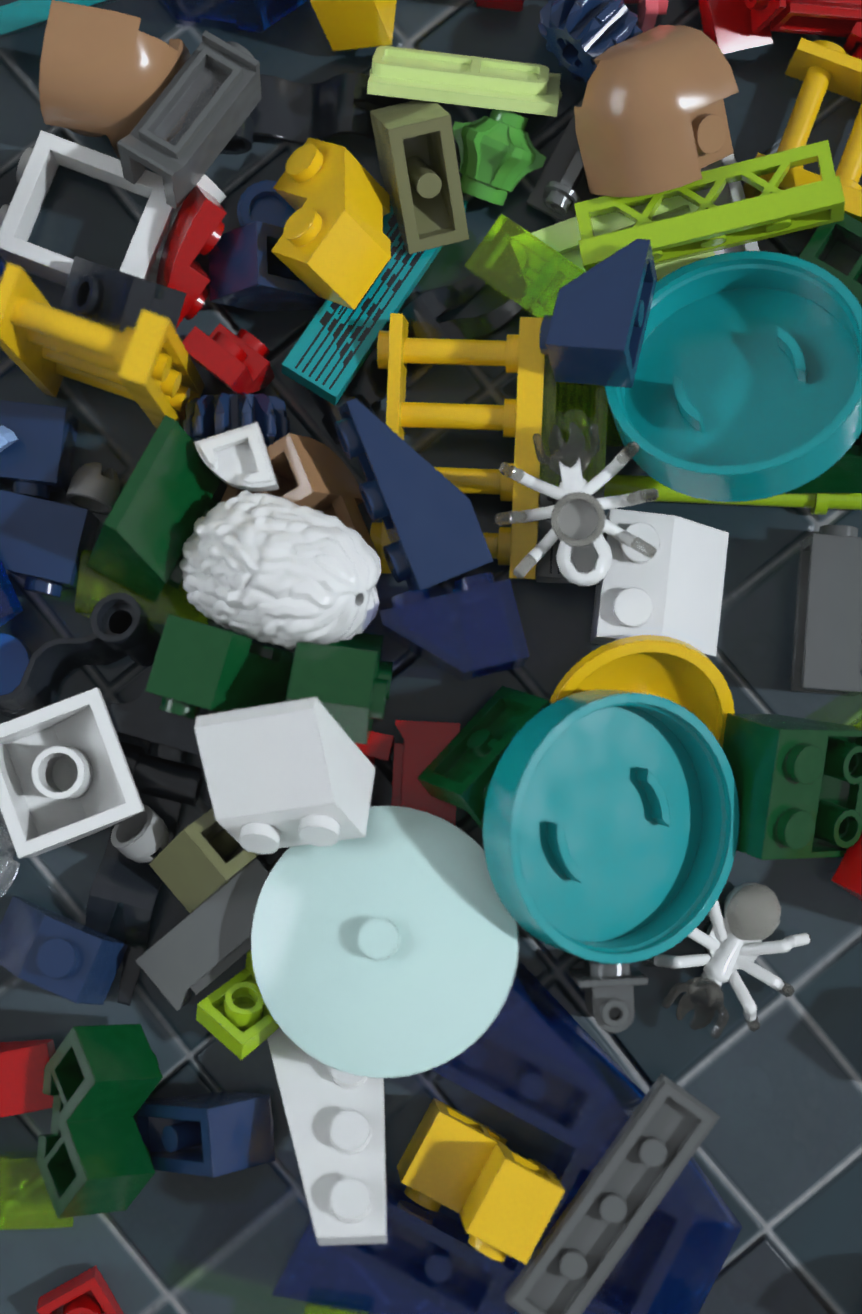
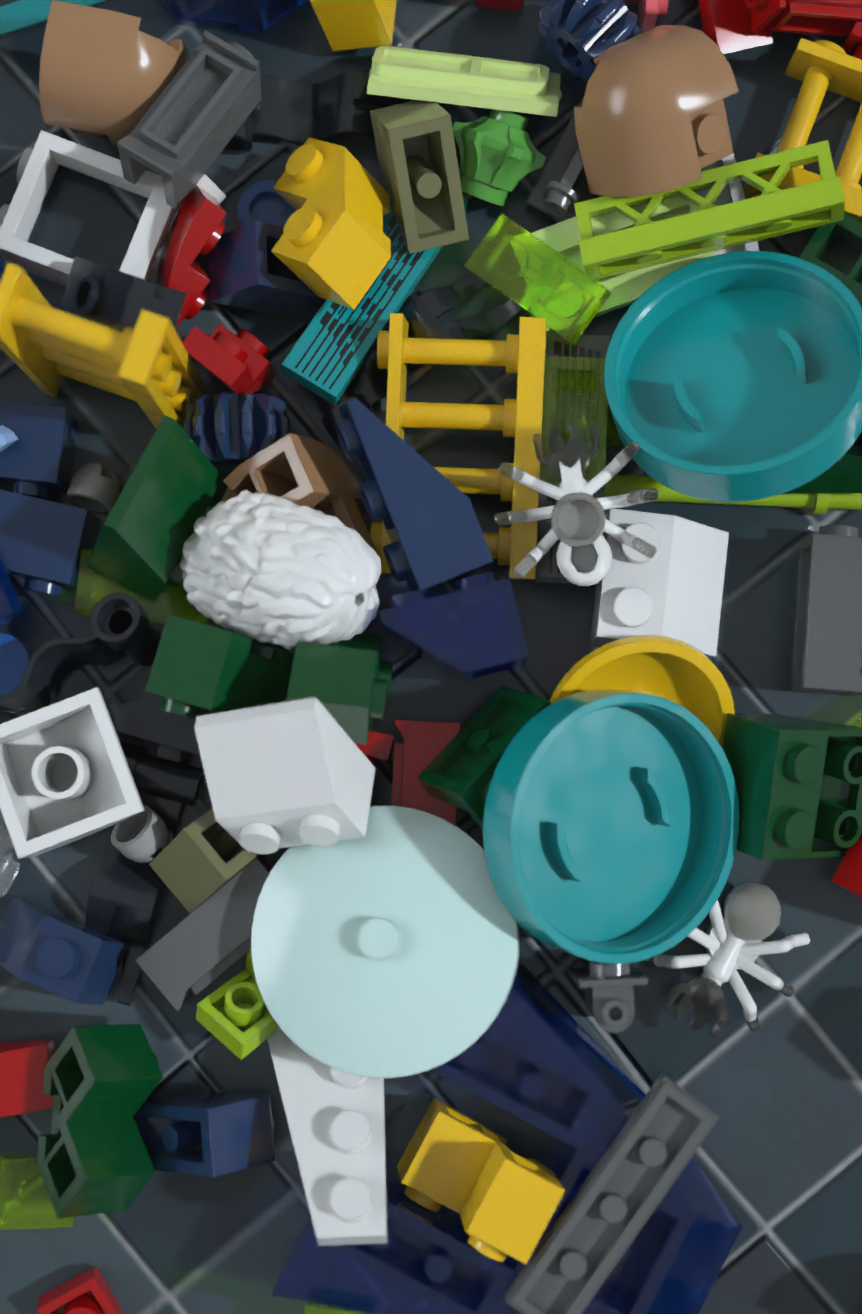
white tile [194,422,279,492] -> none
dark blue slope [539,239,657,388] -> none

